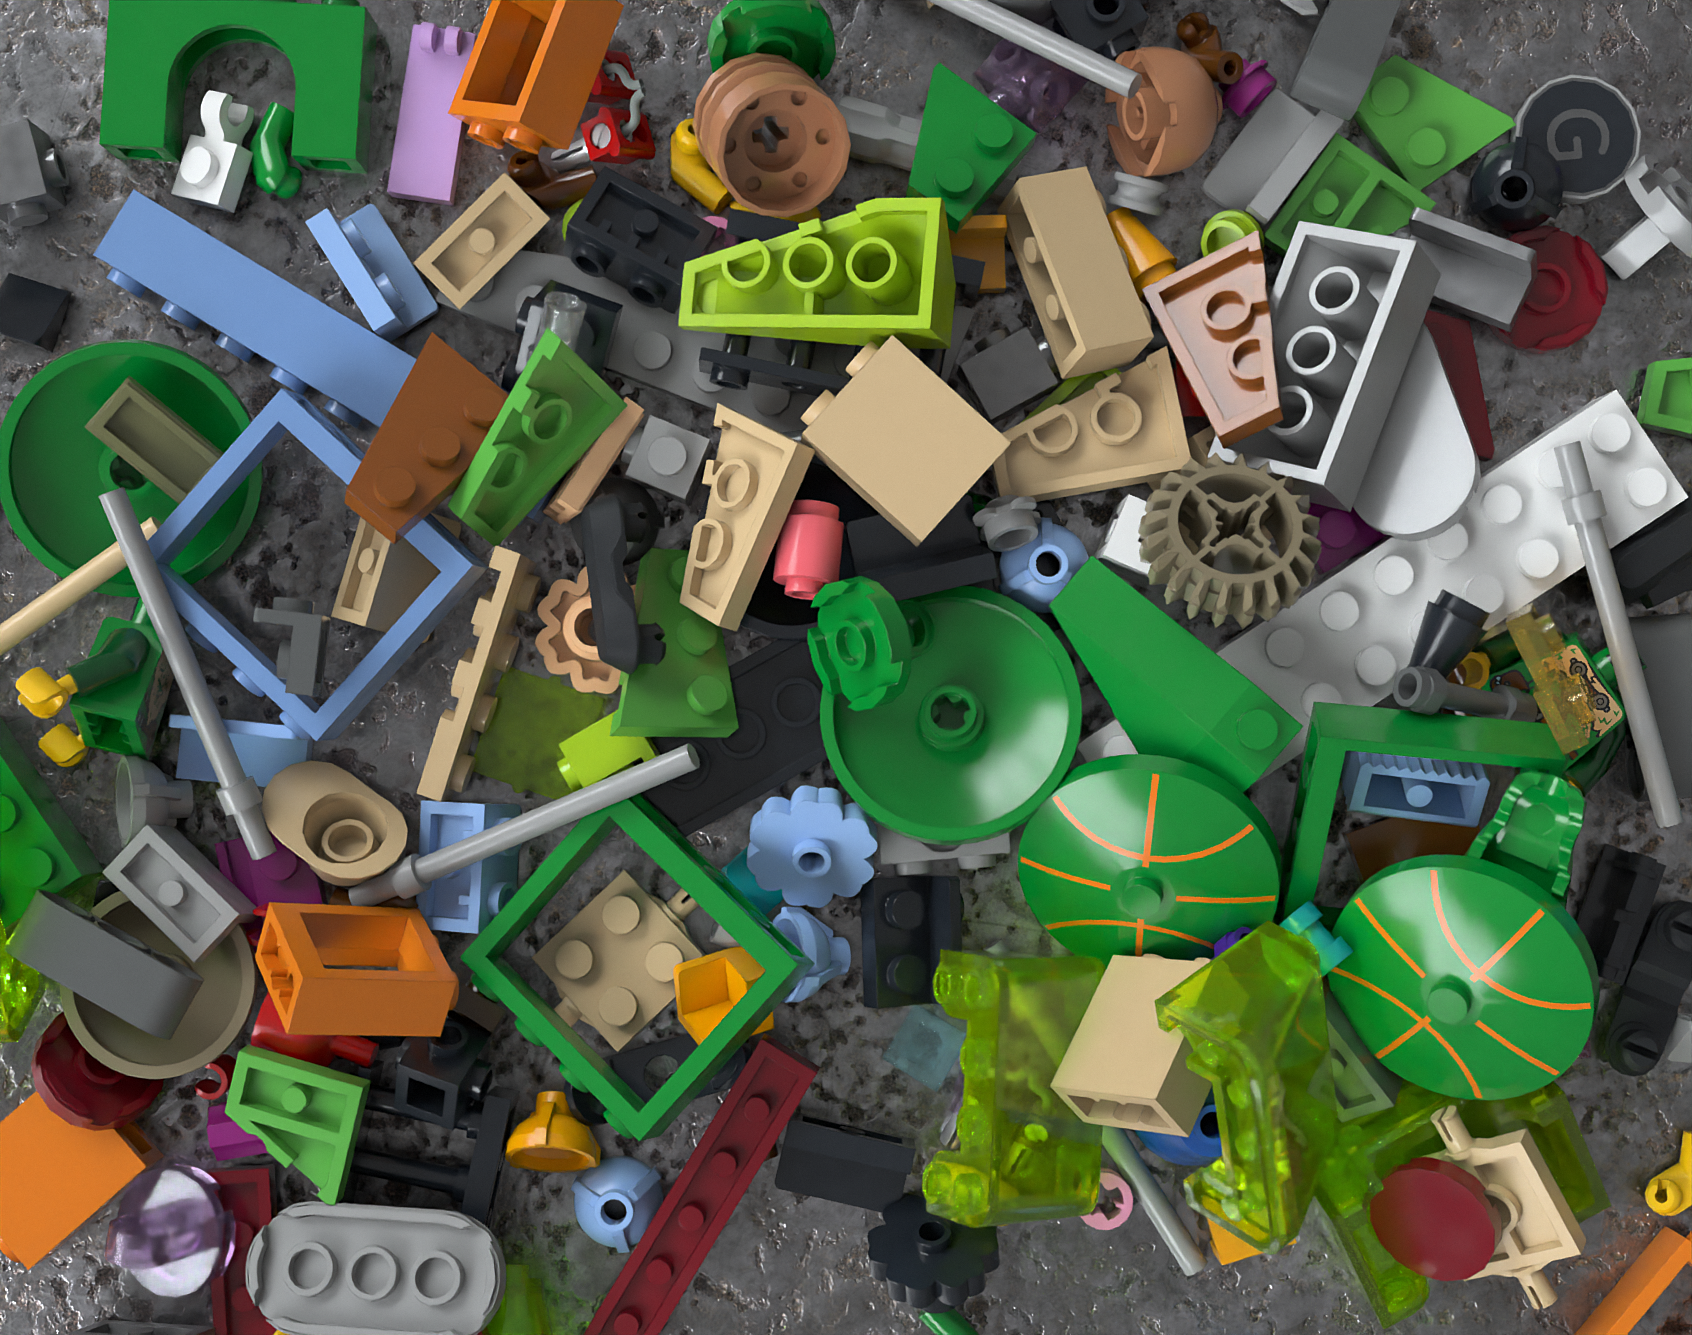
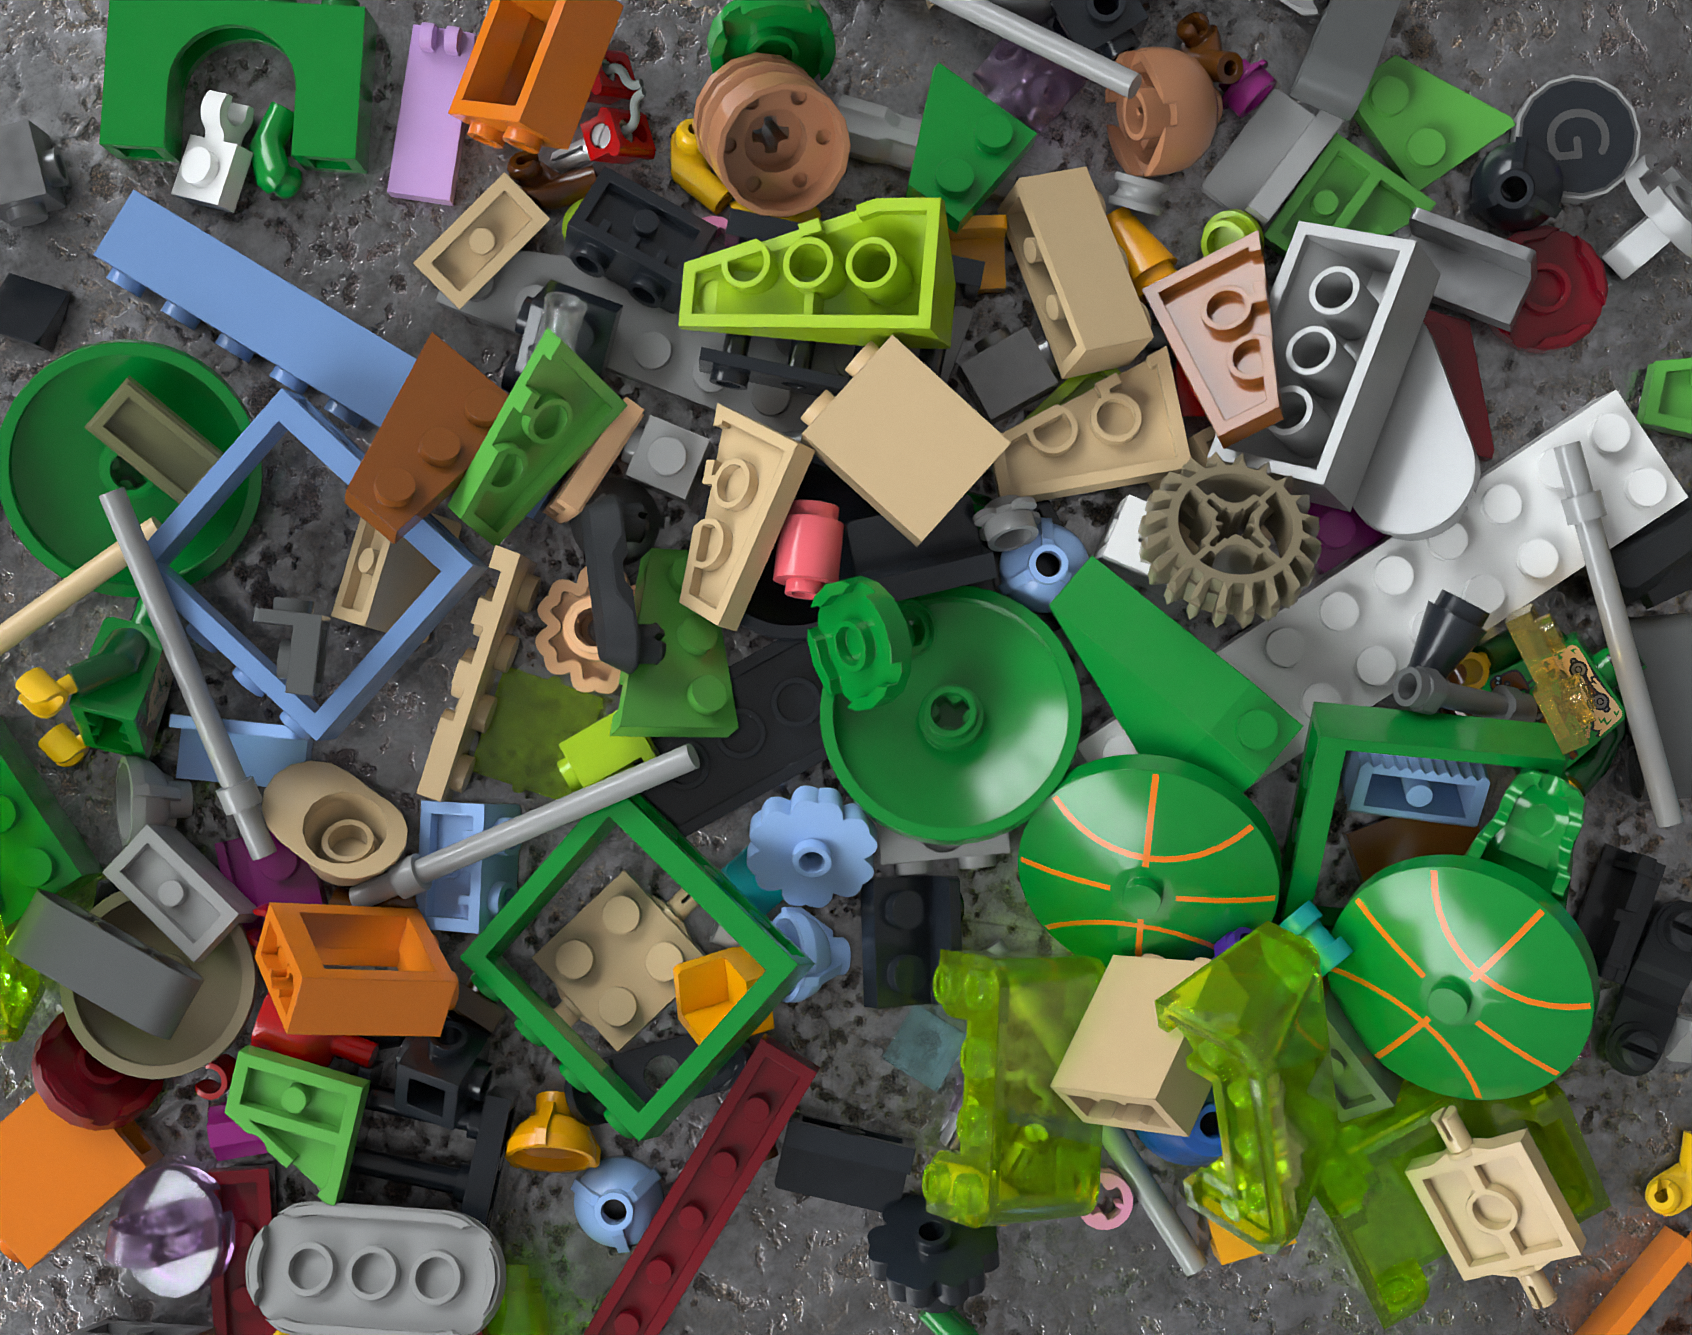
light blue bracket [305,204,439,343] -> none
dark red tile [1370,1156,1502,1281] -> none

